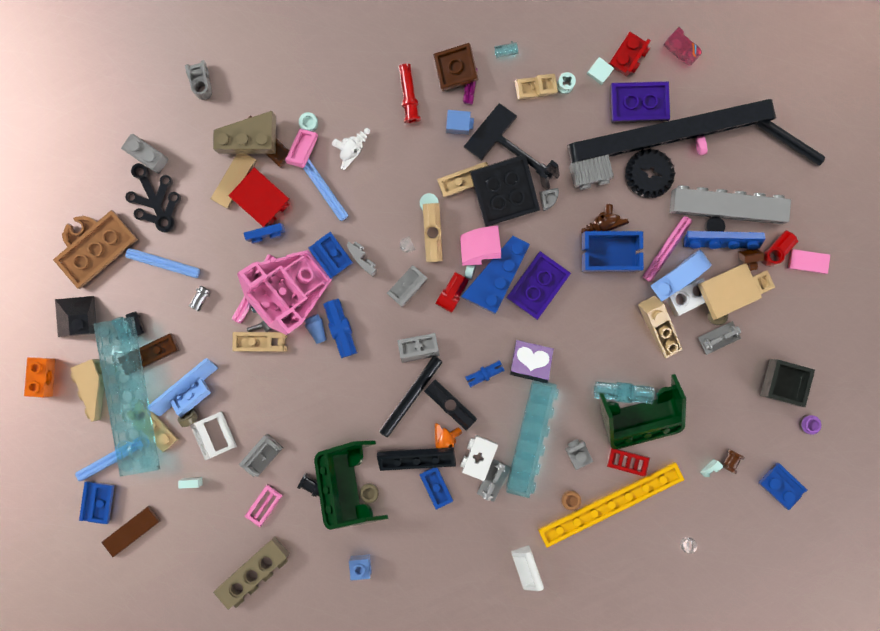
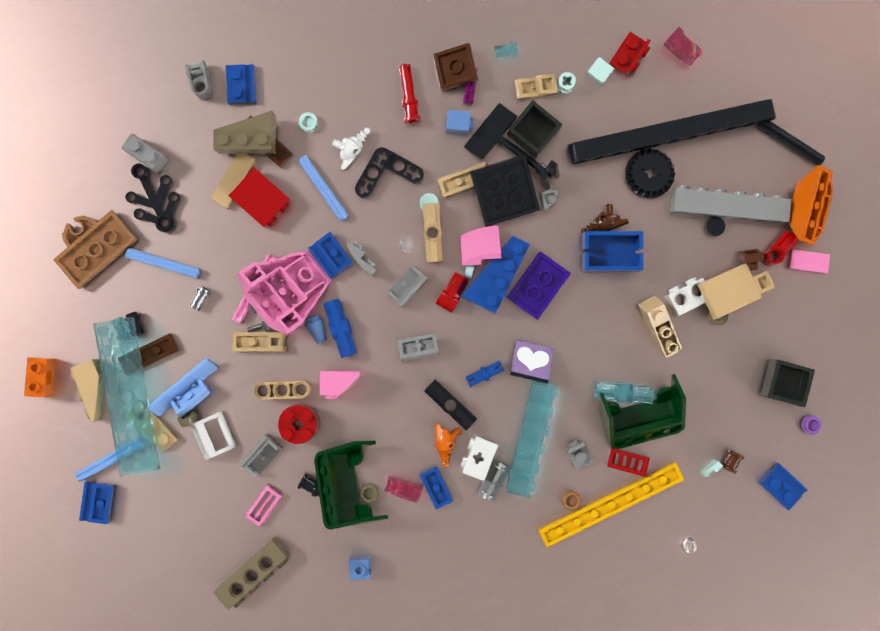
black slope [55,296,97,337] -> none
reddish brown tile [101,506,160,557] -> none
light aqua tile [178,477,203,489] -> none
blue plate [244,223,285,244] -> none
bright pink tile [285,129,318,168] -> none
black tile [377,447,456,471] -> none
black axle [379,356,442,437] -> none
white tile [511,545,544,591] -> none
light grey brick [569,155,614,190] -> none
dark purple plate [610,81,670,123] -> none
bright pink axle [643,216,692,282] -> none
light blue arch [651,249,712,301] -> none
blue plate [683,231,765,250] -> none
bright pink tile [695,135,707,155] -> none
light grey hinge [698,321,741,355] -> none
none -> blue plate [226,64,256,105]
none -> tan beam [253,380,312,400]
none -> red brick [278,404,320,444]
none -> bright pink slope [320,371,363,399]
none -> black beam [355,147,424,199]
none -> clear pink leg [384,476,424,503]
none -> pearl dark grey piece [507,100,563,158]
none -> orange wedge [788,165,833,246]

